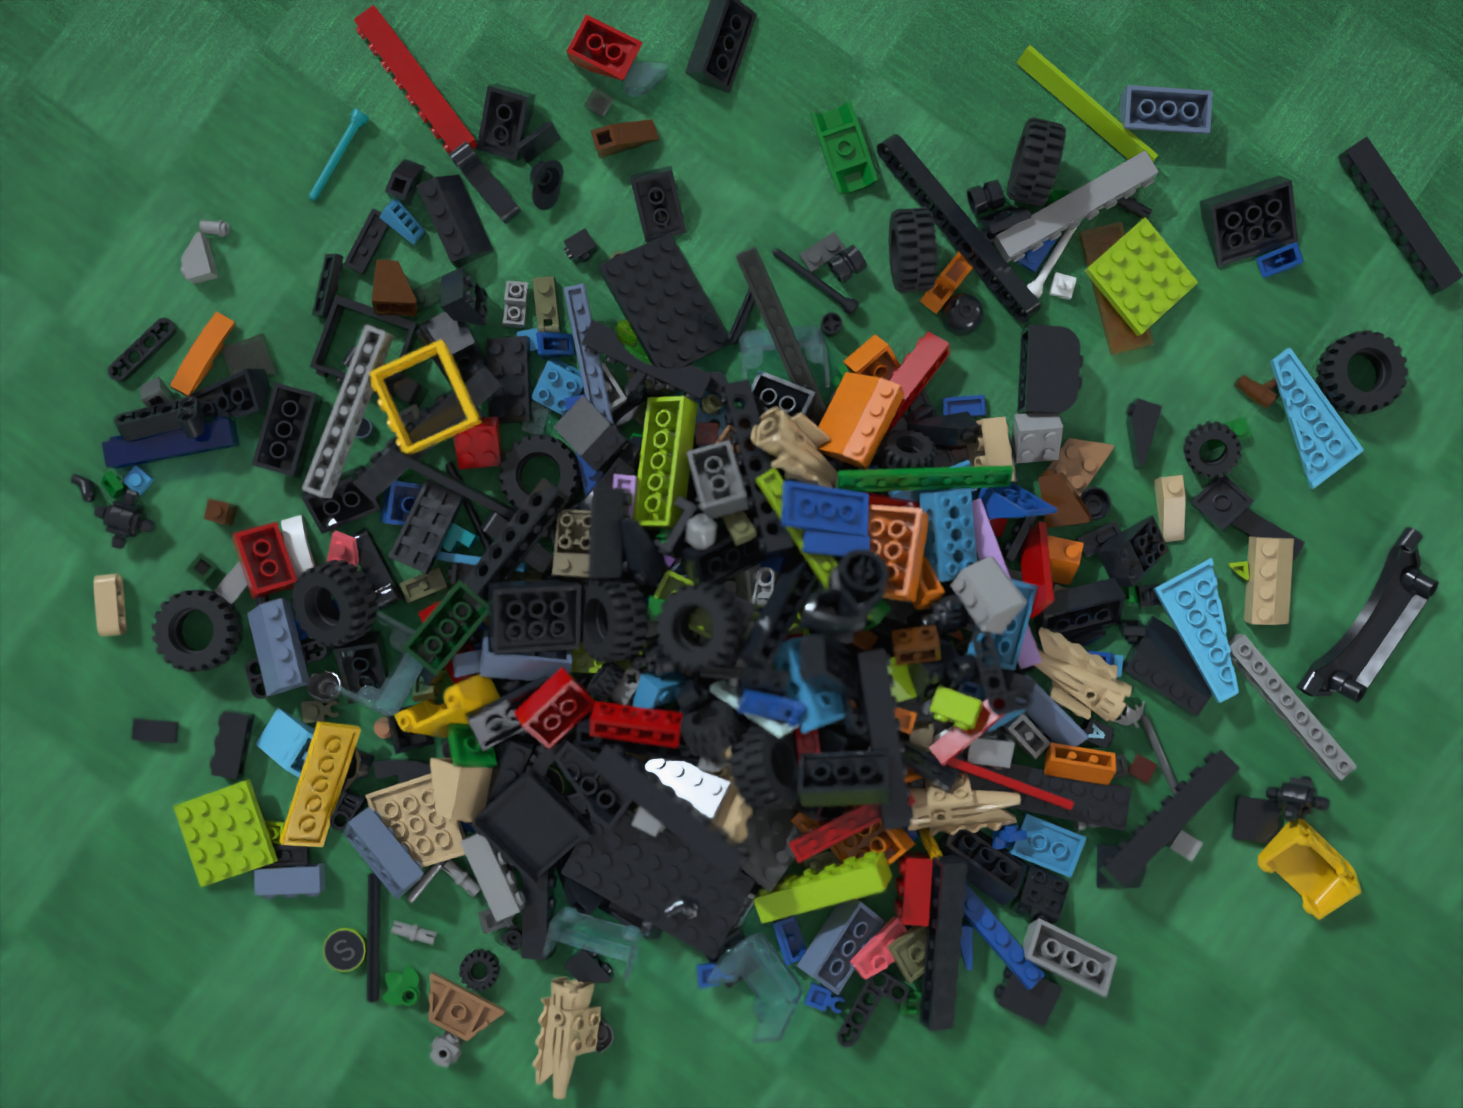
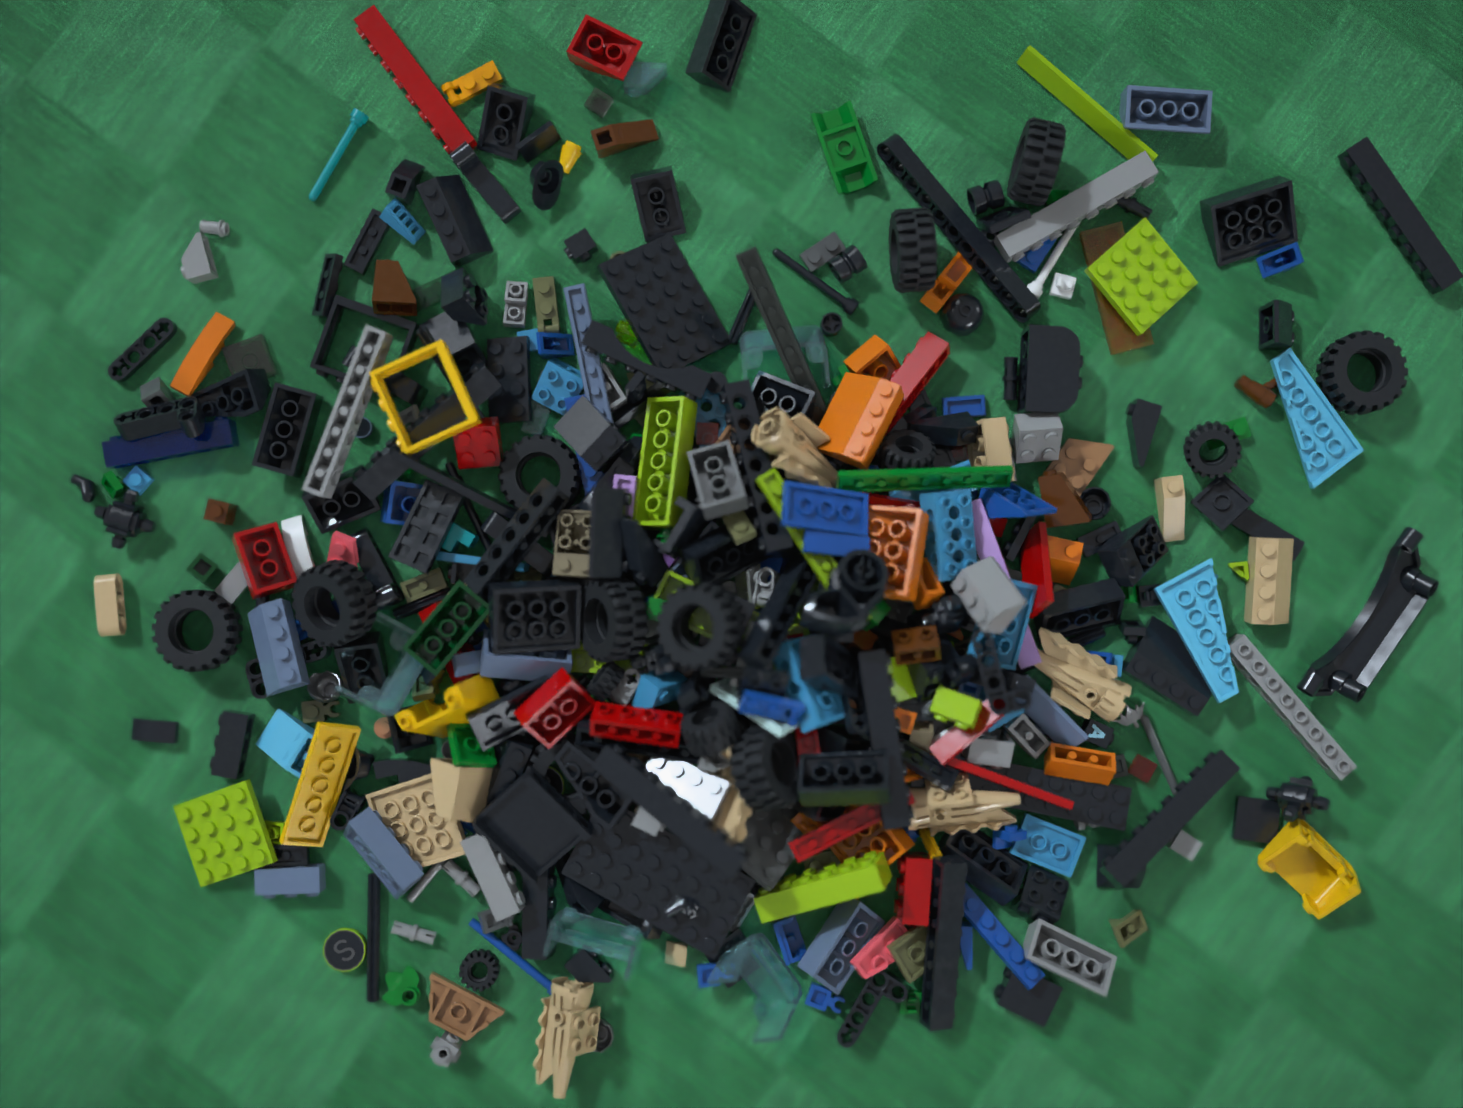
light grey head [686,515,716,549] -> none
olive plate [701,395,722,415] -> none
none -> black axle [392,587,451,620]
none -> light orange plate [441,60,504,107]
none -> blue bar [468,918,552,995]
none -> yellow cone [559,140,582,174]
none -> tan slope [664,941,688,967]
none -> black pin [1002,357,1019,401]
none -> olive slope [1108,909,1148,948]
none -> black slope [1259,299,1295,350]

